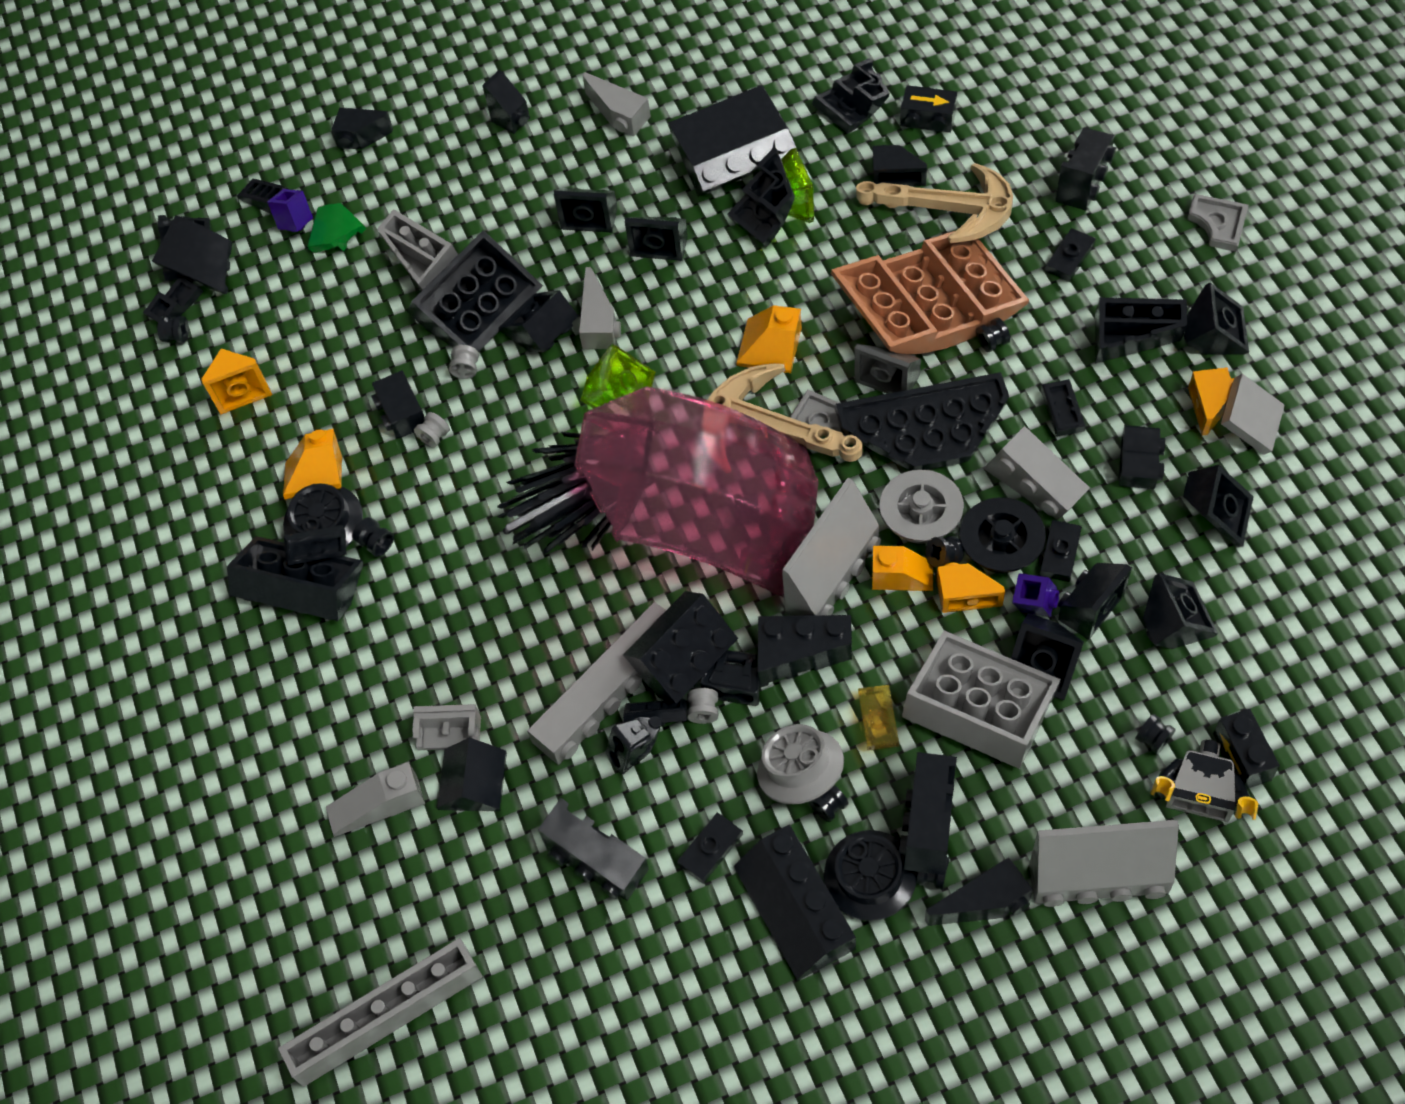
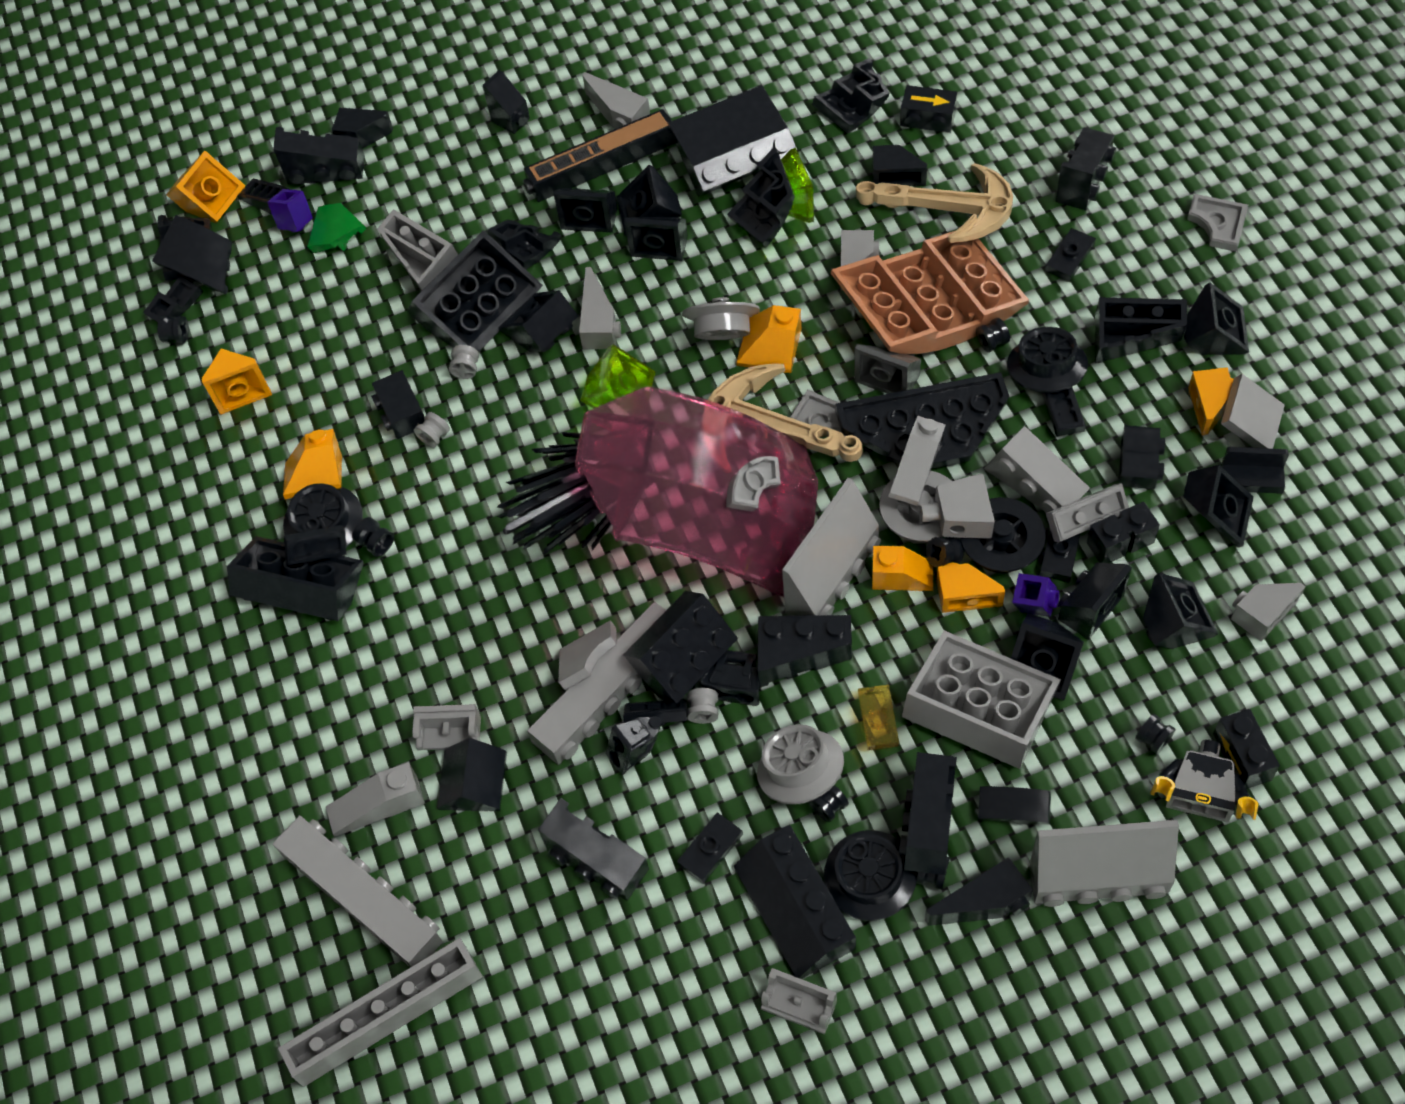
none -> light orange slope [166,151,246,223]
none -> black wedge [273,127,365,185]
none -> light grey brick [273,815,443,967]
none -> black slope [488,219,561,269]
none -> black brick [523,109,675,202]
none -> light grey tile [558,620,617,690]
none -> black slope [617,165,682,237]
none -> light grey wheel [682,297,760,340]
none -> light grey tile [726,456,781,512]
none -> light grey hinge [761,968,837,1035]
none -> light grey slope [841,230,879,290]
none -> light grey slope [889,416,946,506]
none -> light grey torso [920,474,995,538]
none -> black slope [978,786,1051,824]
none -> black wheel [1007,327,1088,393]
none -> light grey tile [1046,484,1129,542]
none -> black piece [1086,501,1160,563]
none -> black panel [1221,447,1289,494]
none -> light grey slope [1231,583,1306,642]

